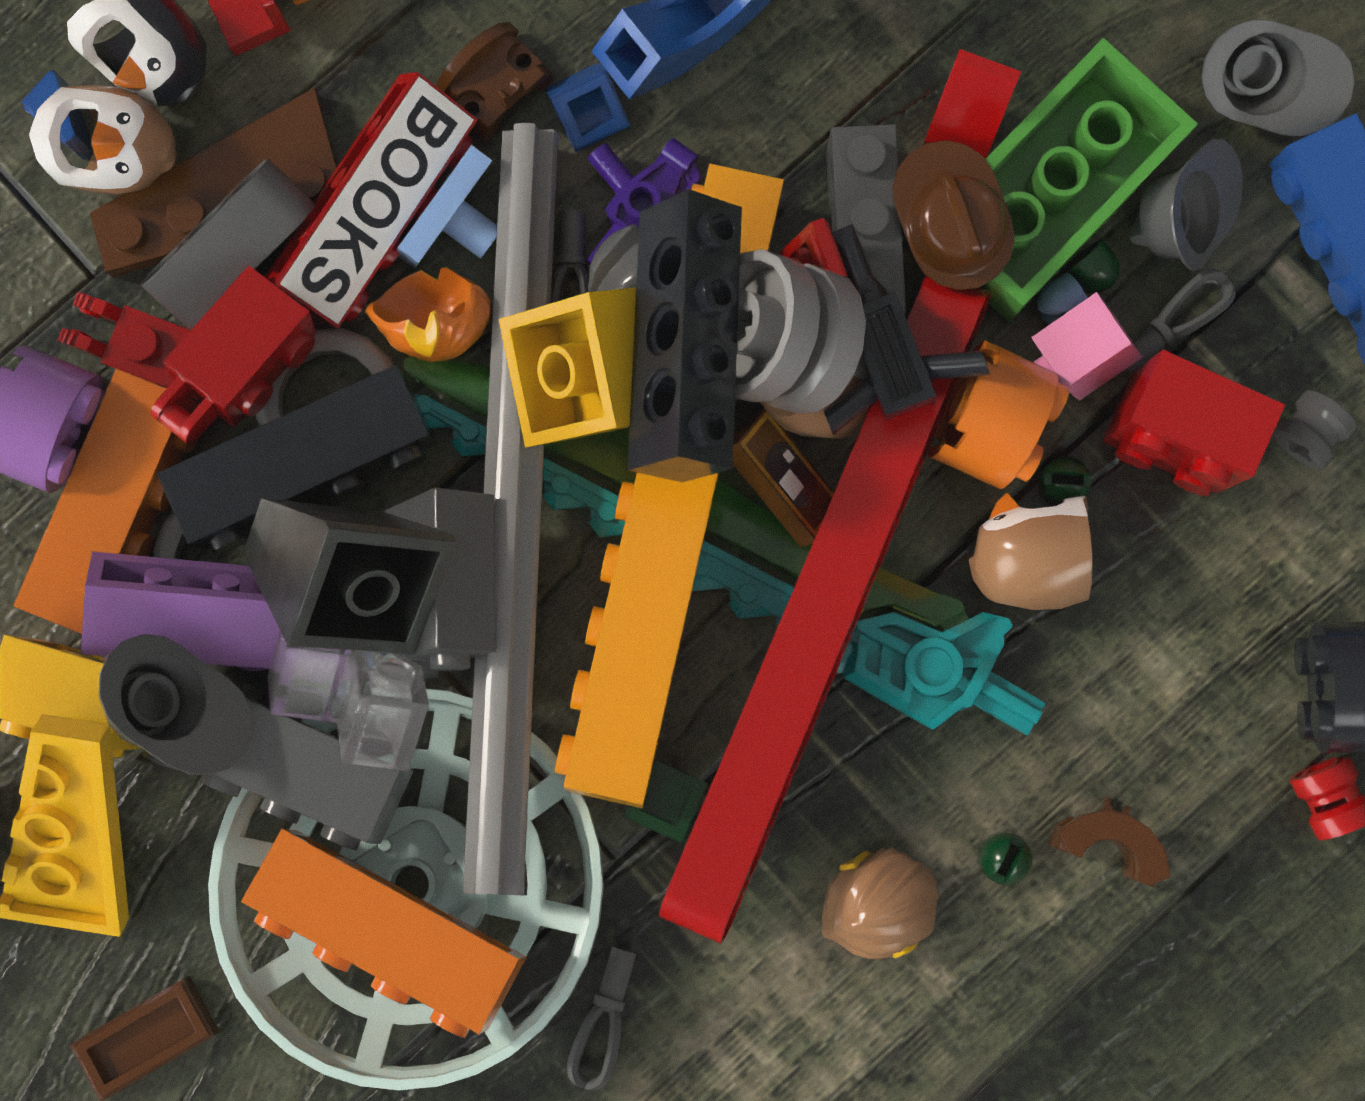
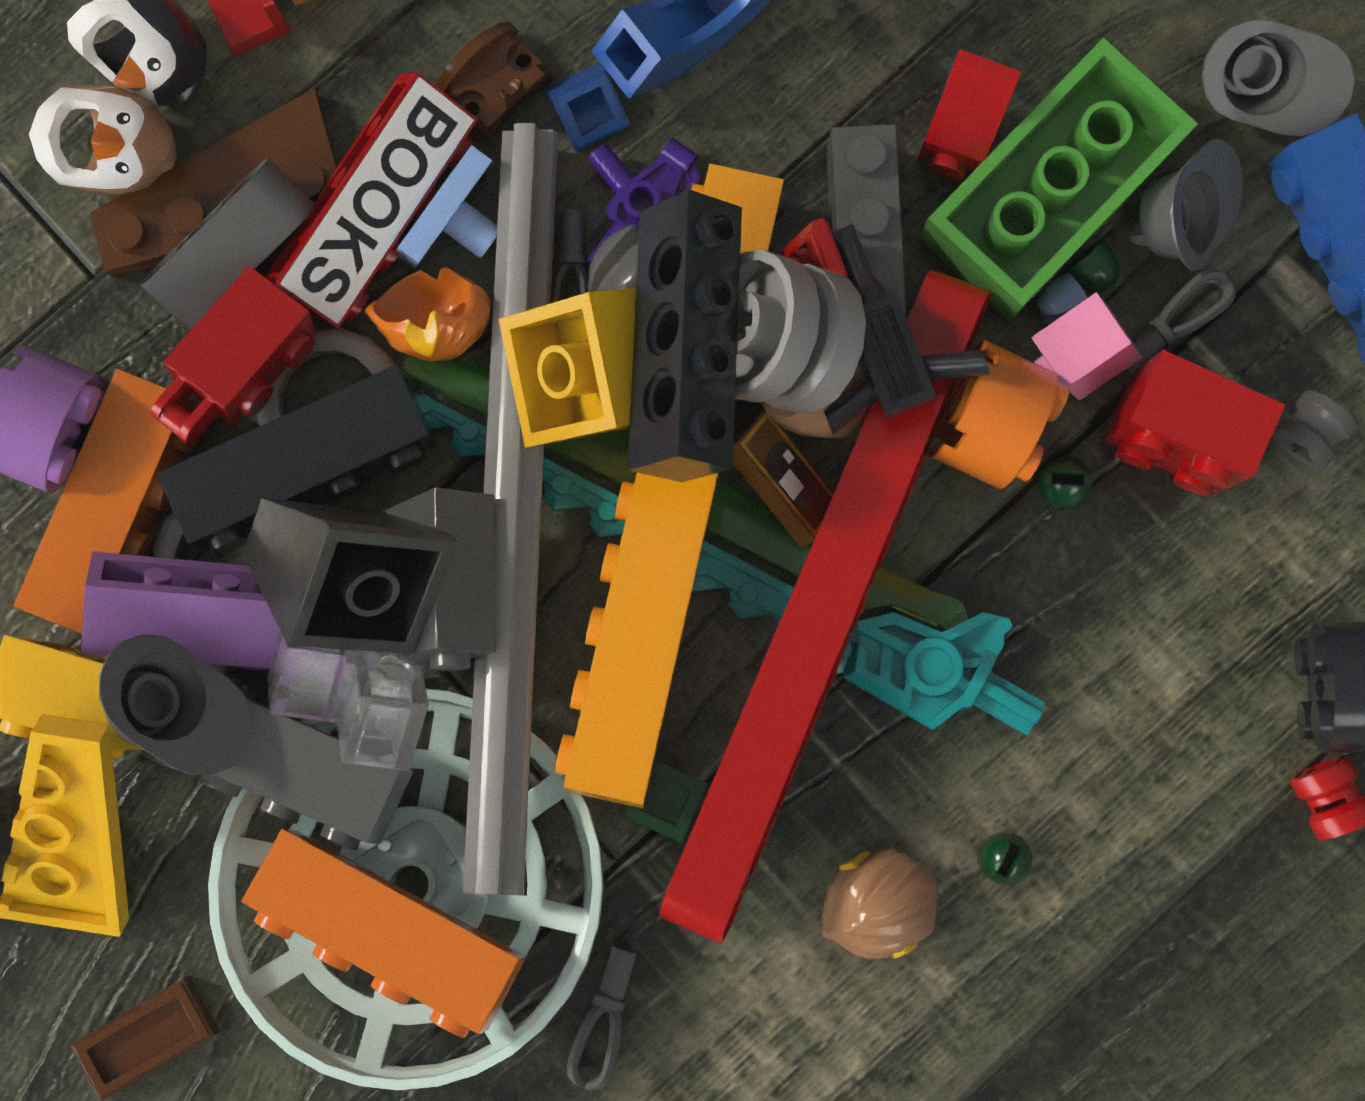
blue slope [21,70,93,160] -> none
red hinge [57,292,201,403] -> none
reddish brown piece [892,140,1015,290] -> none
medium nougat piece [969,493,1092,610] -> none
reddish brown piece [1048,797,1170,888] -> none

